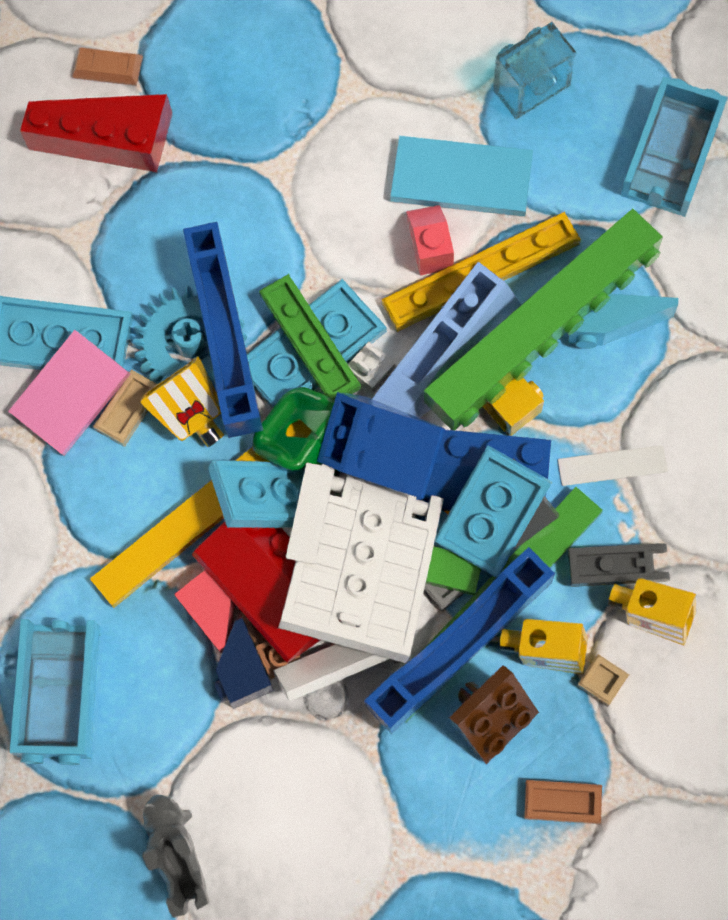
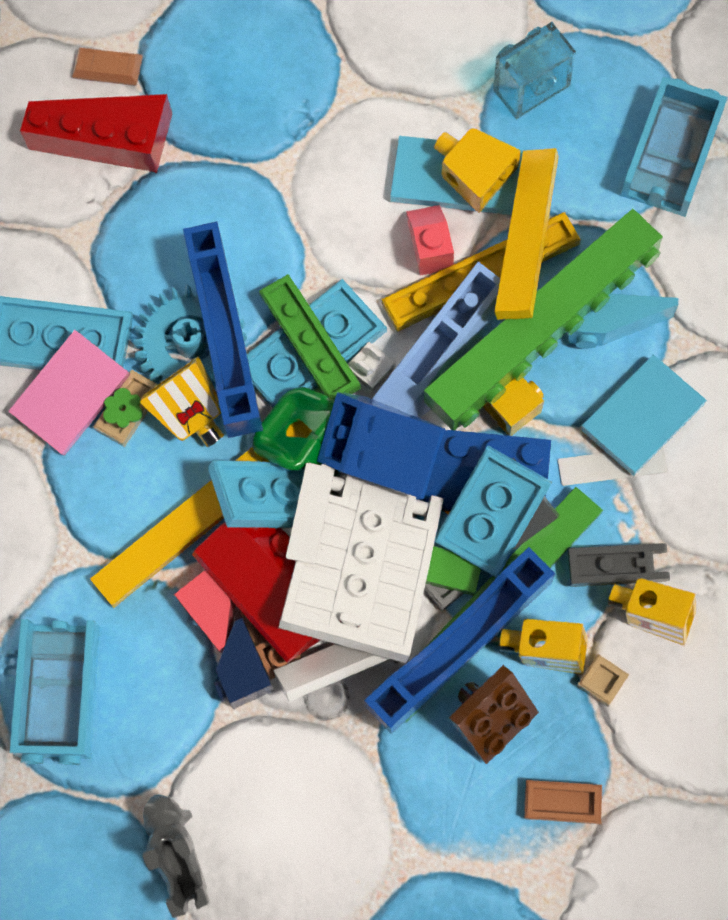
none -> bright green plant [103,388,143,428]
none -> yellow torso [434,128,521,213]
none -> yellow tile [494,148,559,320]
none -> medium azure tile [581,354,707,477]

